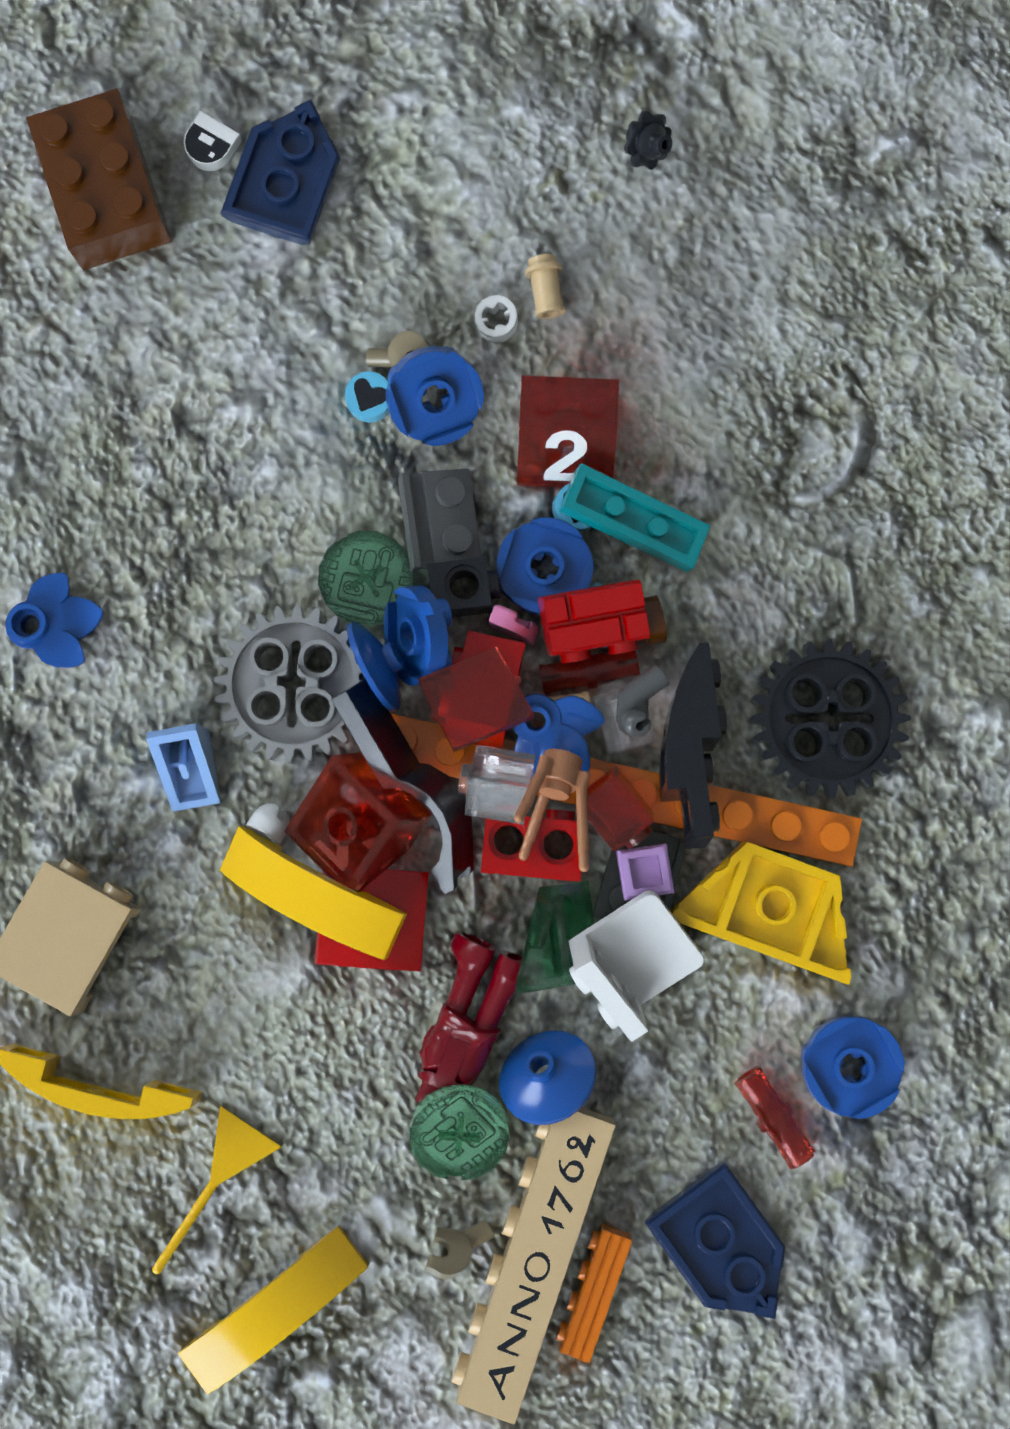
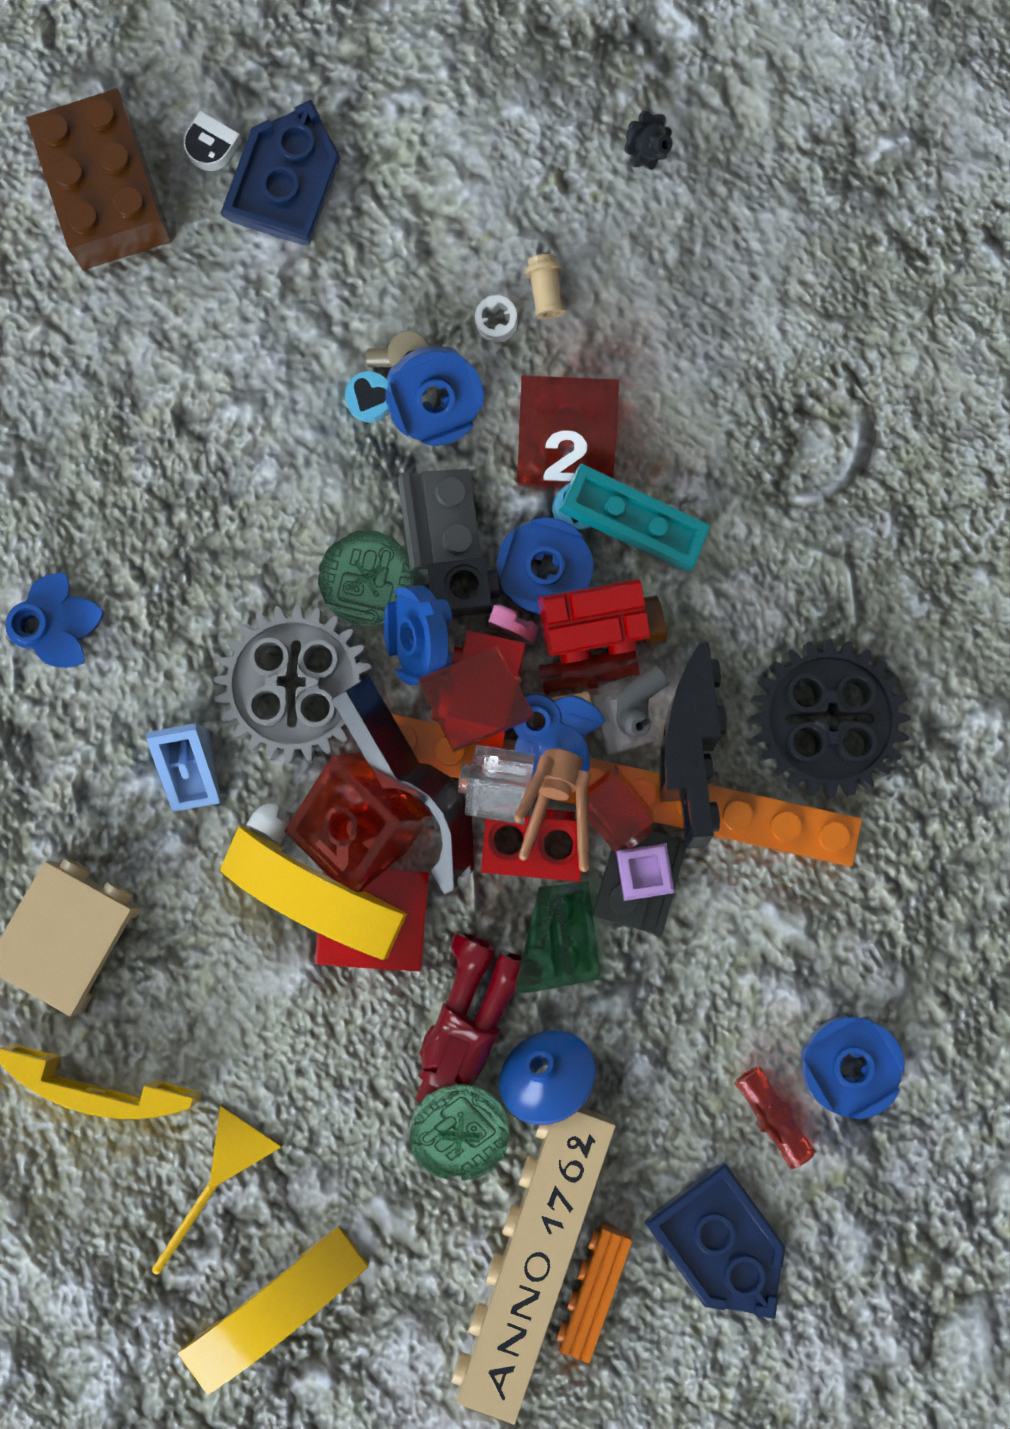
blue dish [347,621,404,712] -> none
dark tan piece [425,1219,494,1280] -> none
white bracket [569,890,704,1042] -> none
yellow wing [670,841,851,985] -> none

